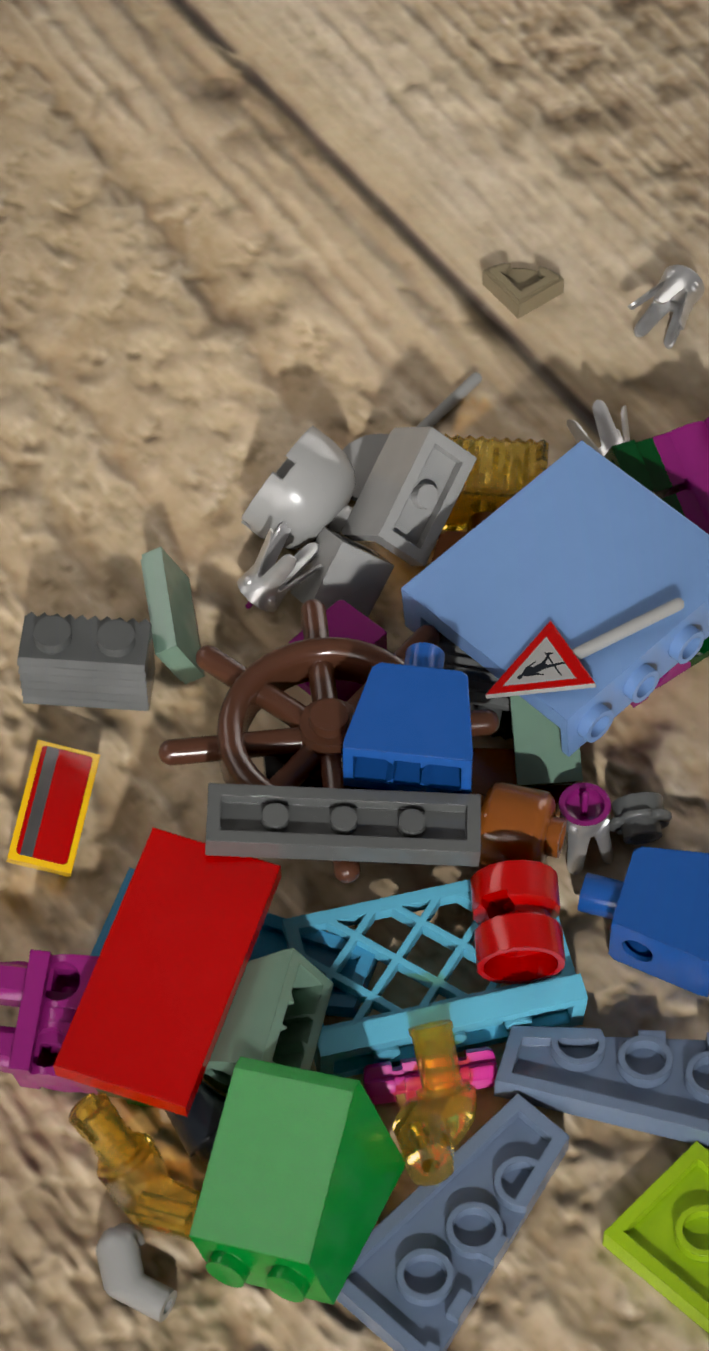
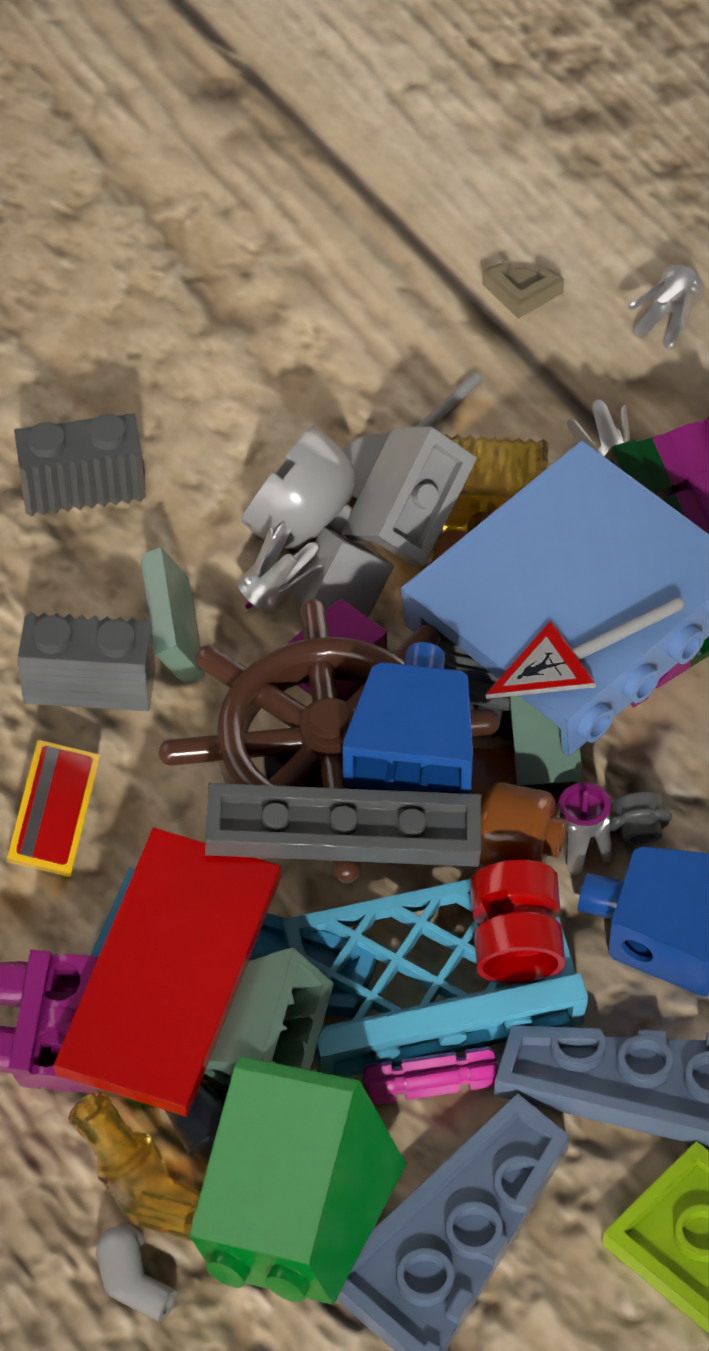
clear yellow arm [392,1020,477,1186] -> none
none -> dark grey brick [14,413,146,517]

